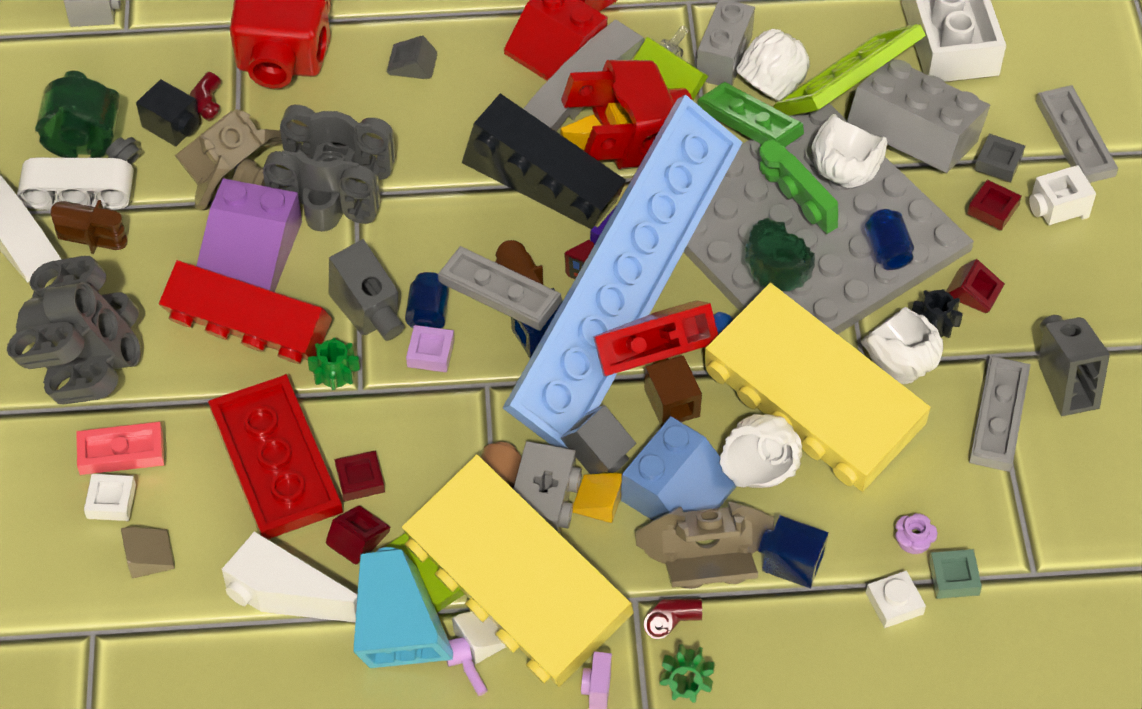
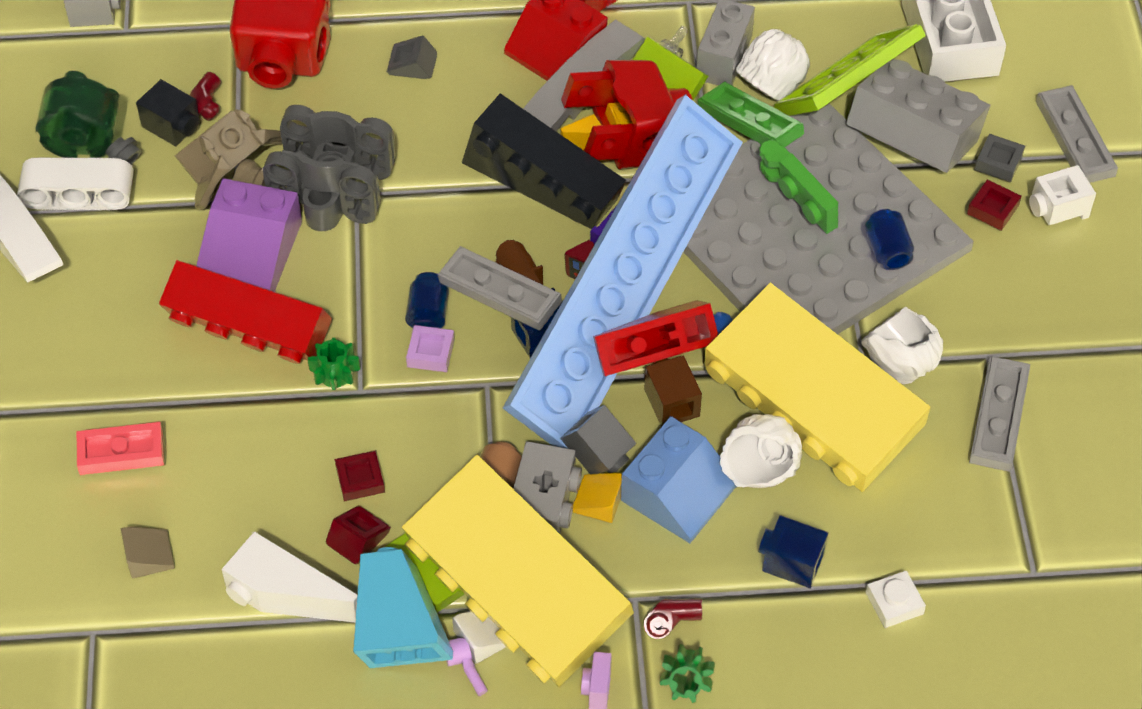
dark grey piece [7,256,141,405] -> none
reddish brown arm [50,200,128,254] -> none
white plate [84,474,136,521] -> none
red plate [208,374,343,540] -> none
dark grey torso [328,239,404,341] -> none
dark tan piece [636,502,774,589] -> none
clear green hair [745,218,815,292] -> none
white hair [811,114,888,188] -> none
lavender plate [895,513,937,554] -> none
black gear [912,289,963,338] -> none
sand green plate [929,549,982,599] -> none
dark red slope [946,259,1005,313] -> none
dark grey torso [1039,315,1110,417] -> none

